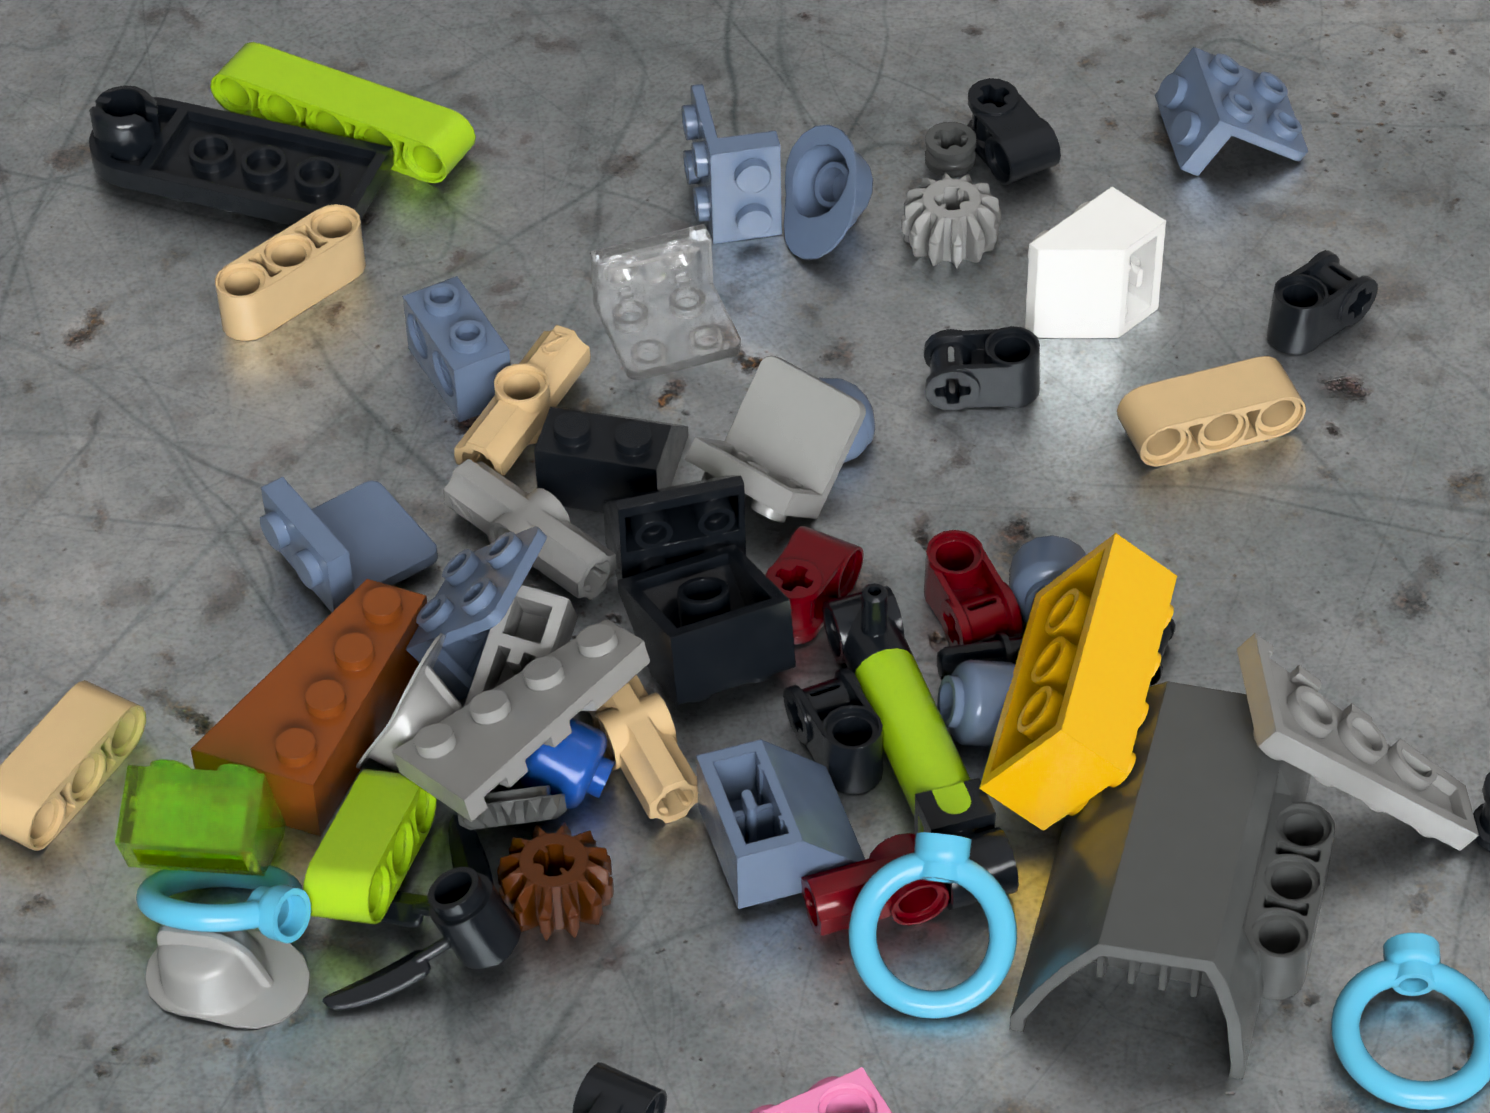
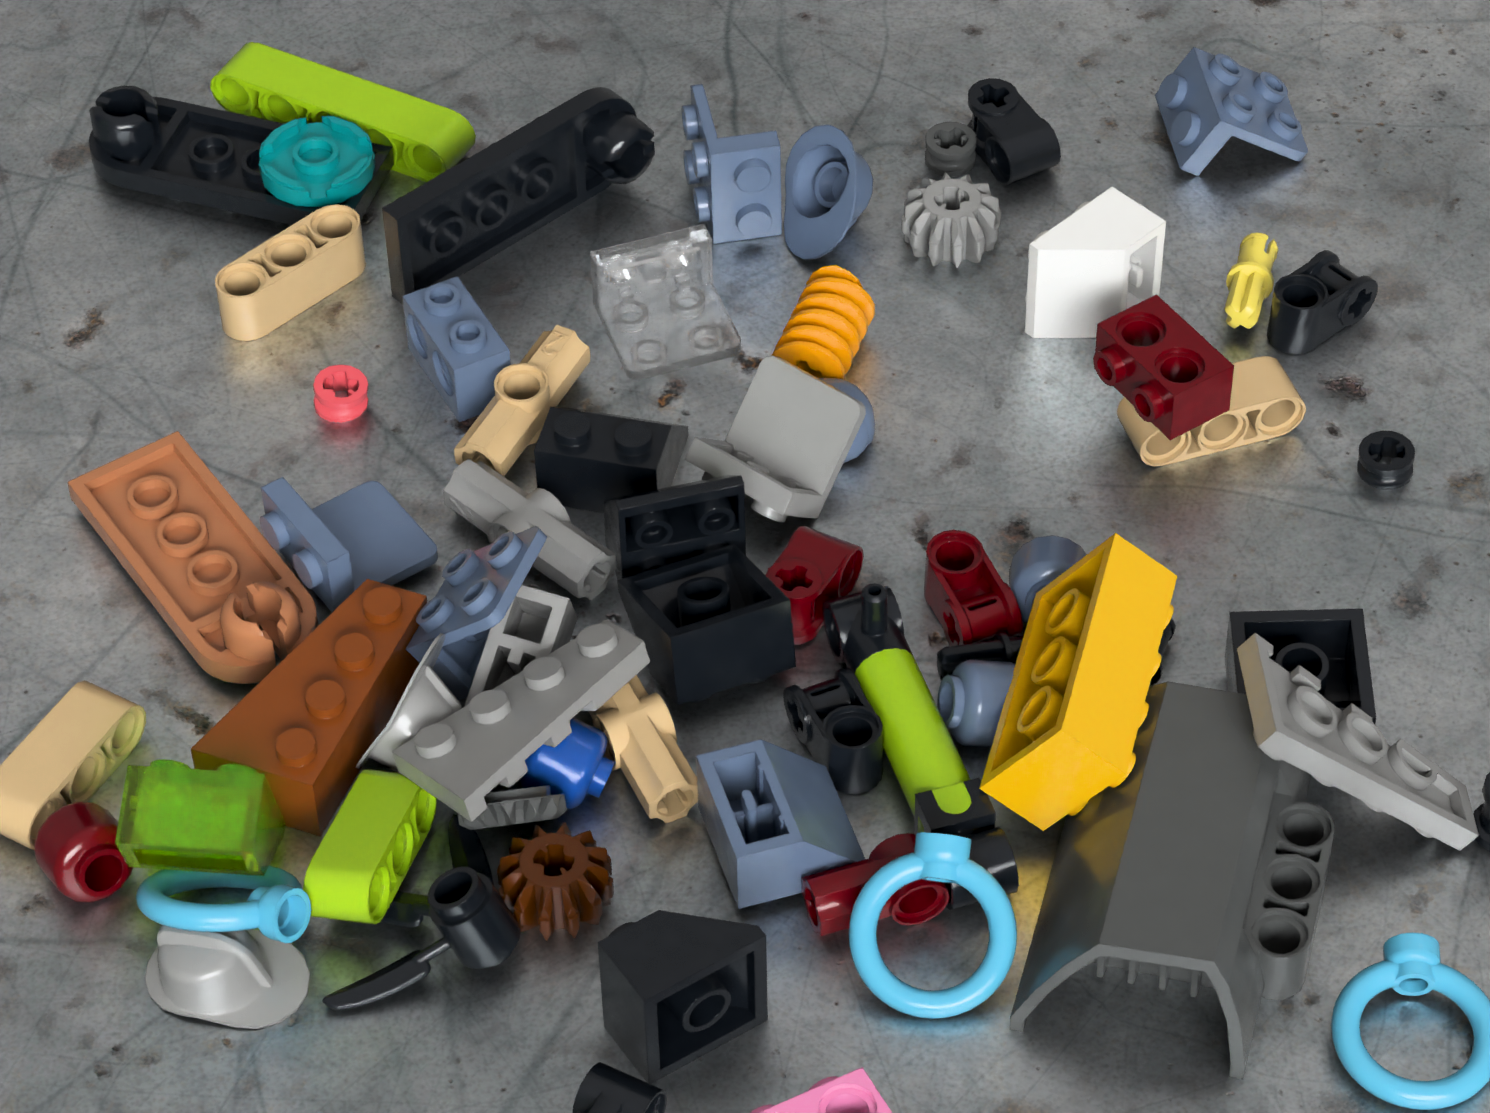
black piece [923,326,1040,411] -> none
none -> dark red head [34,801,136,903]
none -> nougat plate [67,431,319,684]
none -> teal tile [259,116,375,207]
none -> coral bush [313,364,368,423]
none -> black plate [382,87,655,305]
none -> black slope [598,910,768,1084]
none -> light orange piece [771,265,875,380]
none -> dark red brick [1093,294,1234,440]
none -> light yellow axle [1224,233,1278,329]
none -> black slope [1225,609,1376,724]
none -> black bush [1357,431,1415,490]

